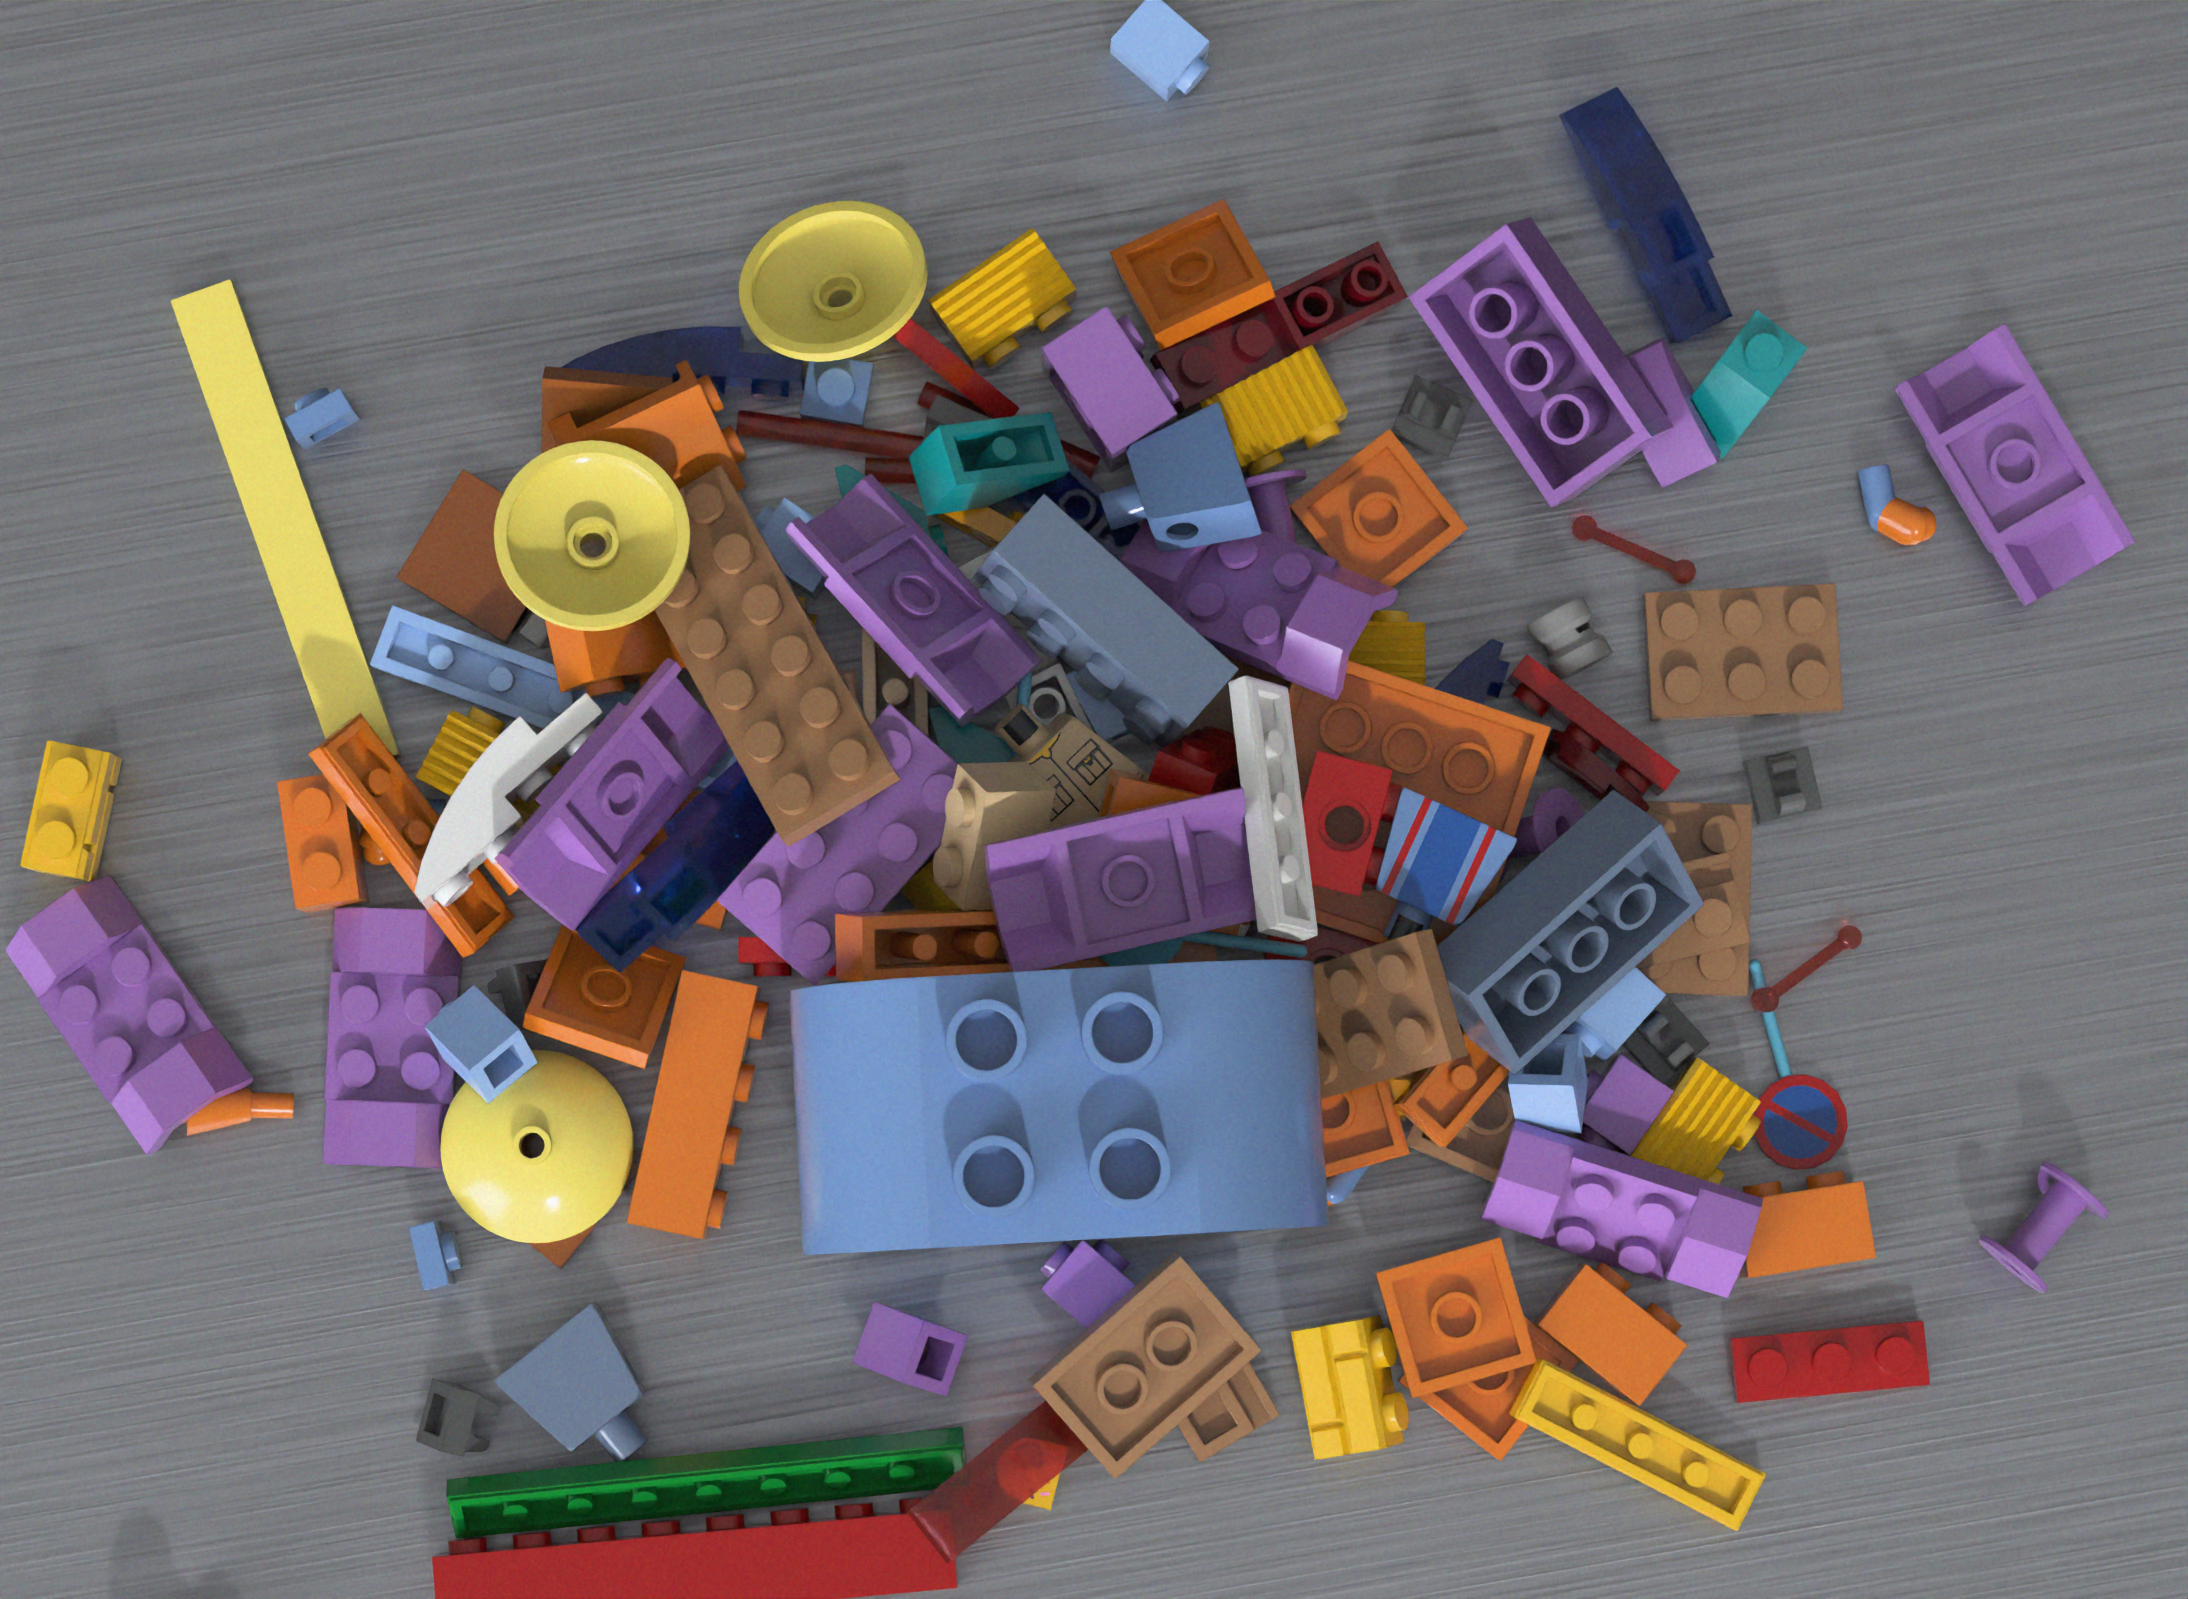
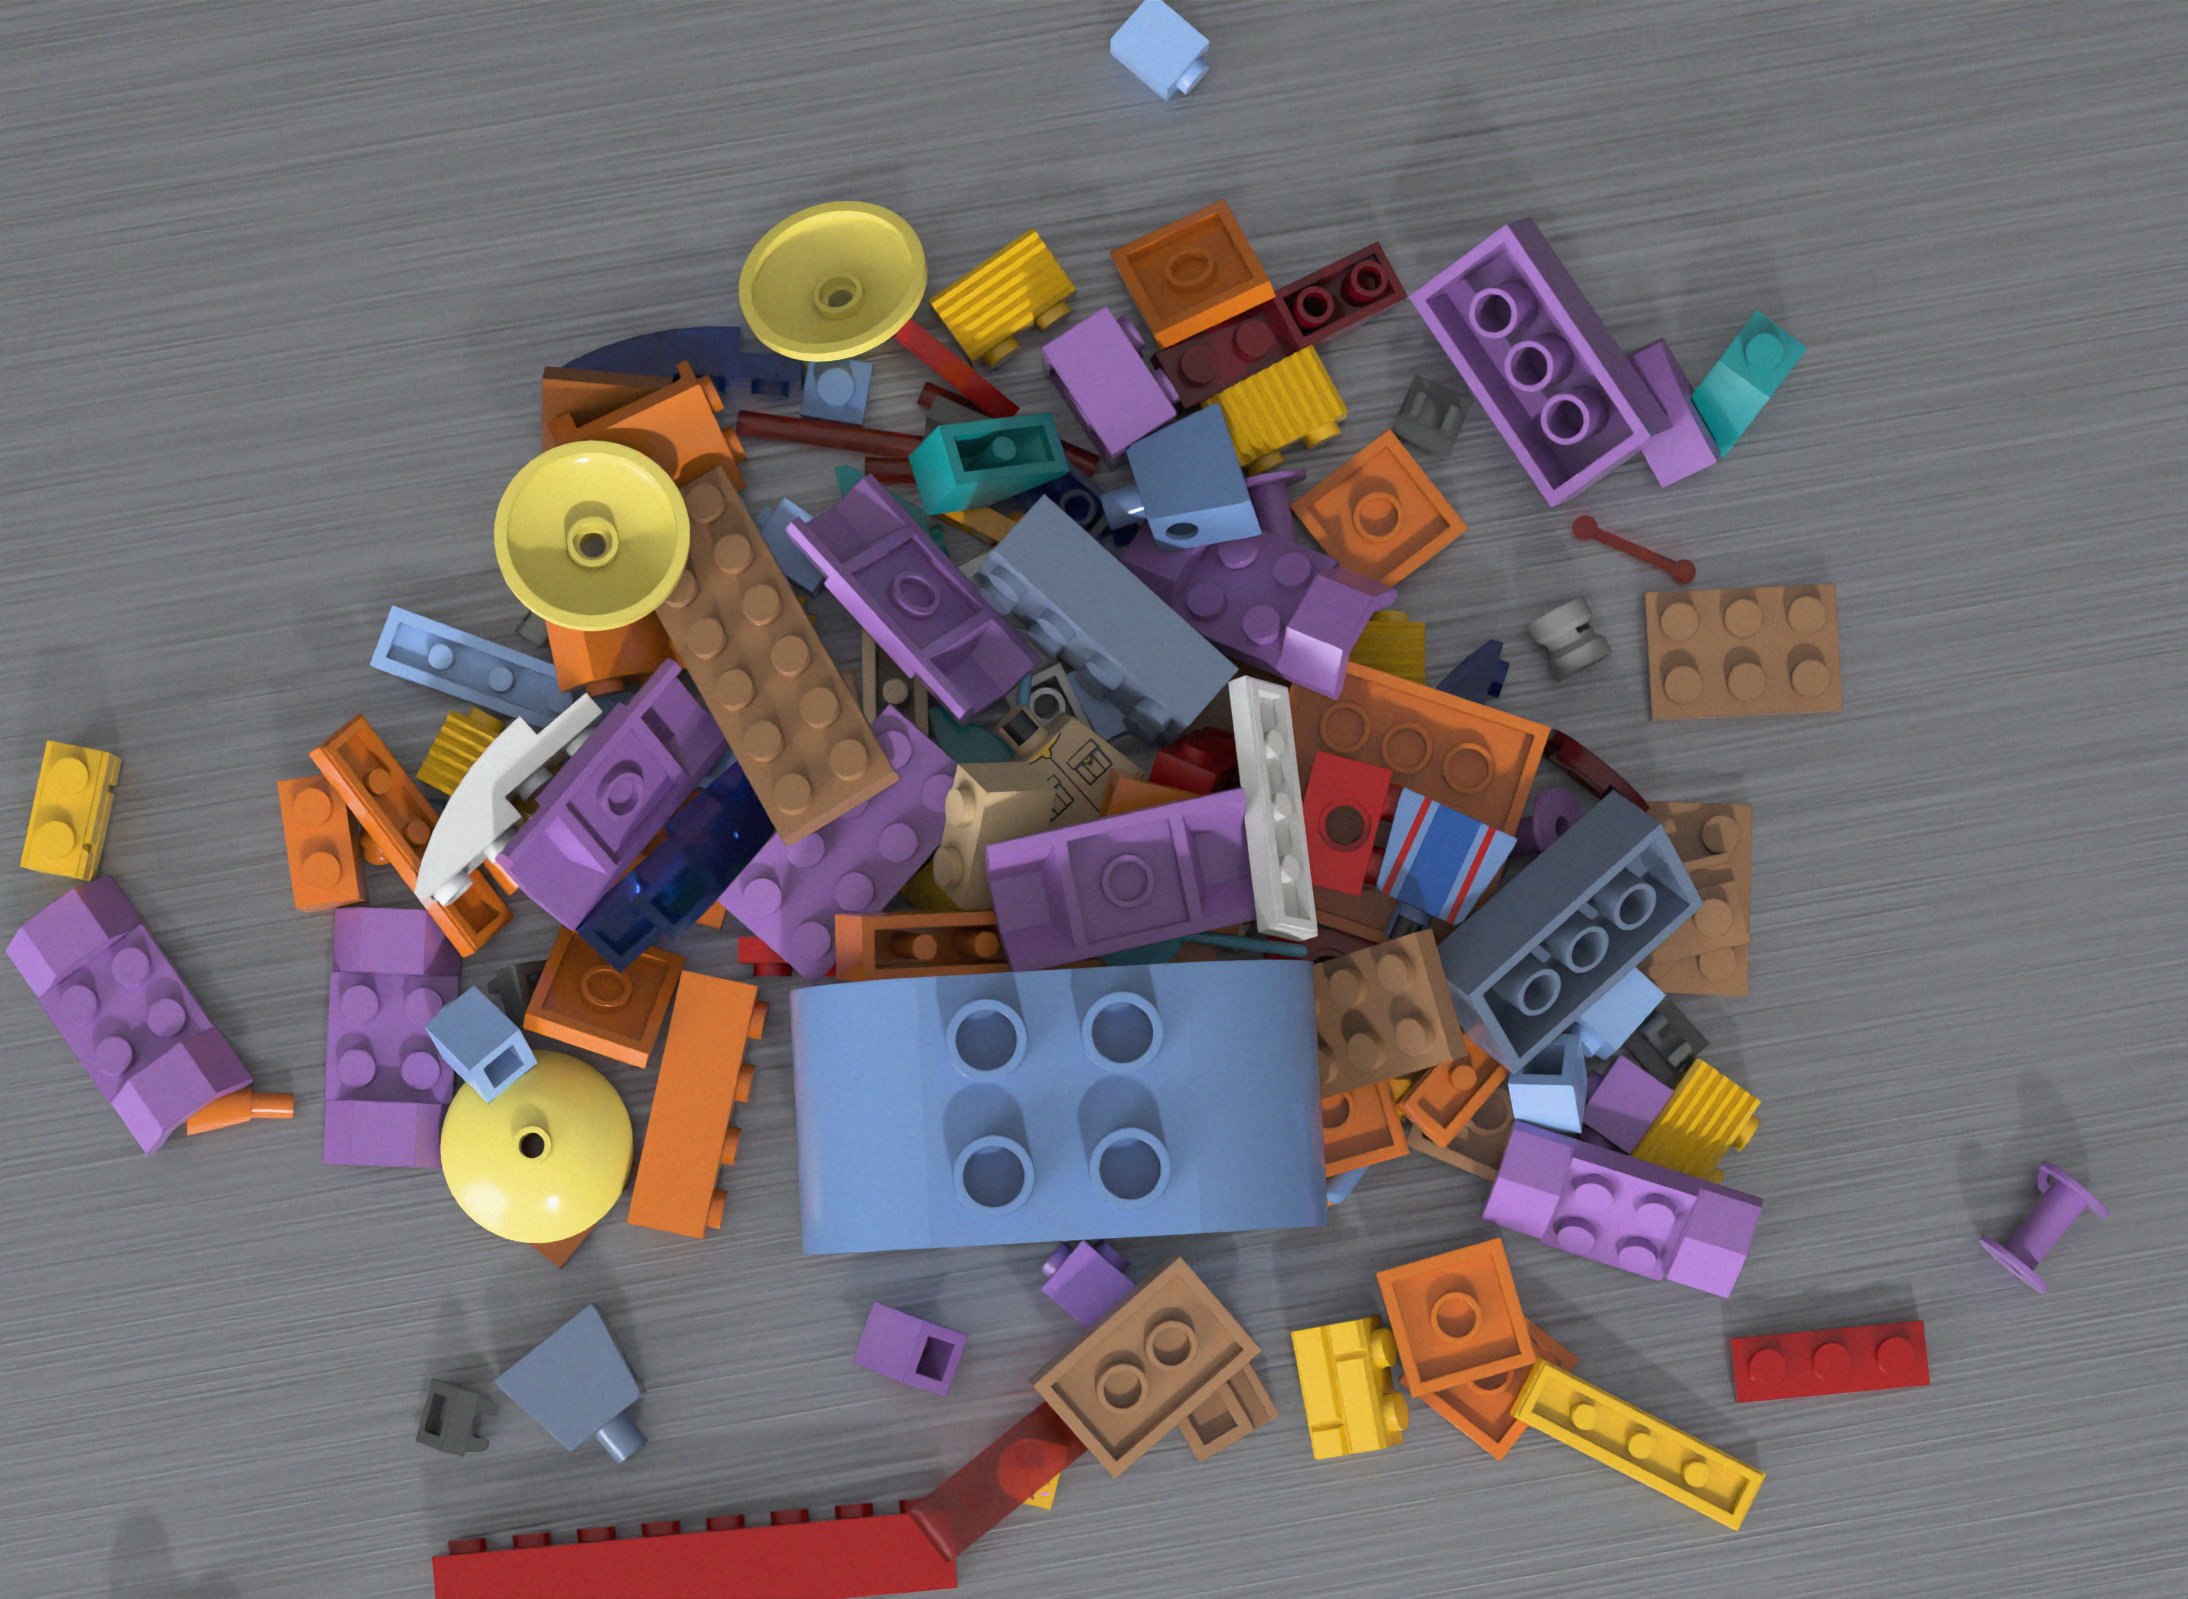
light yellow tile [170,279,401,758] -> none
medium blue plate [284,387,361,450] -> none
dark orange tile [396,469,529,645] -> none
medium blue plate [409,1221,463,1290] -> none
green tile [446,1427,969,1538] -> none
red plate [1506,654,1680,796] -> none
orange brick [1533,1262,1688,1406] -> none
clear blue slope [1559,87,1733,344] -> none
orange brick [1740,1171,1876,1278] -> none
dark grey tile [1743,747,1823,824] -> none
piece [1749,959,1848,1170] -> none
clear red hinge [1751,925,1862,1013] -> none
arm [1857,464,1937,545] -> none
medium lavender piece [1894,323,2136,607] -> none

